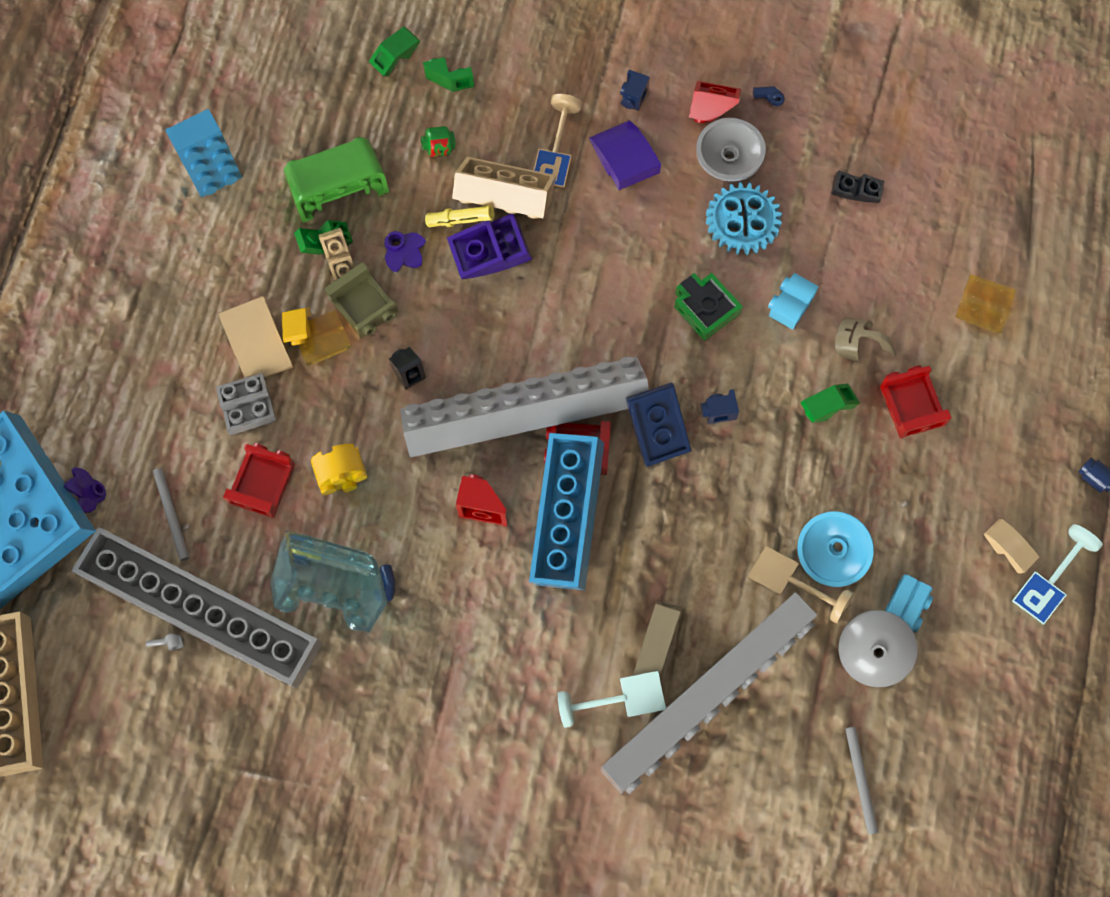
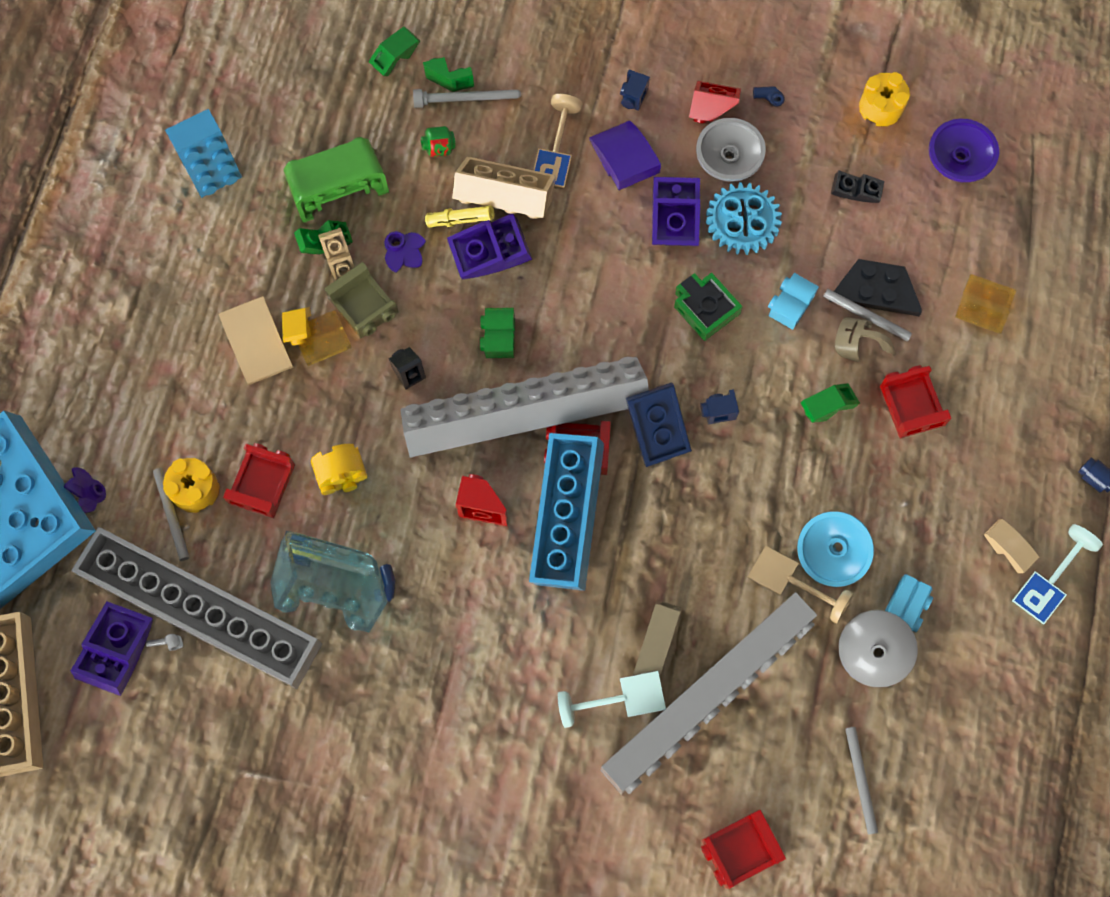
light grey slope [216,373,277,435] -> none
none -> dark purple slope [70,601,153,696]
none -> yellow brick [163,458,220,513]
none -> light grey piece [413,89,521,108]
none -> green brick [480,308,515,358]
none -> dark purple slope [652,177,700,246]
none -> red panel [701,810,786,889]
none -> light grey bar [823,288,912,341]
none -> black wing [829,259,922,317]
none -> yellow brick [859,72,910,126]
none -> dark purple dish [929,119,999,182]

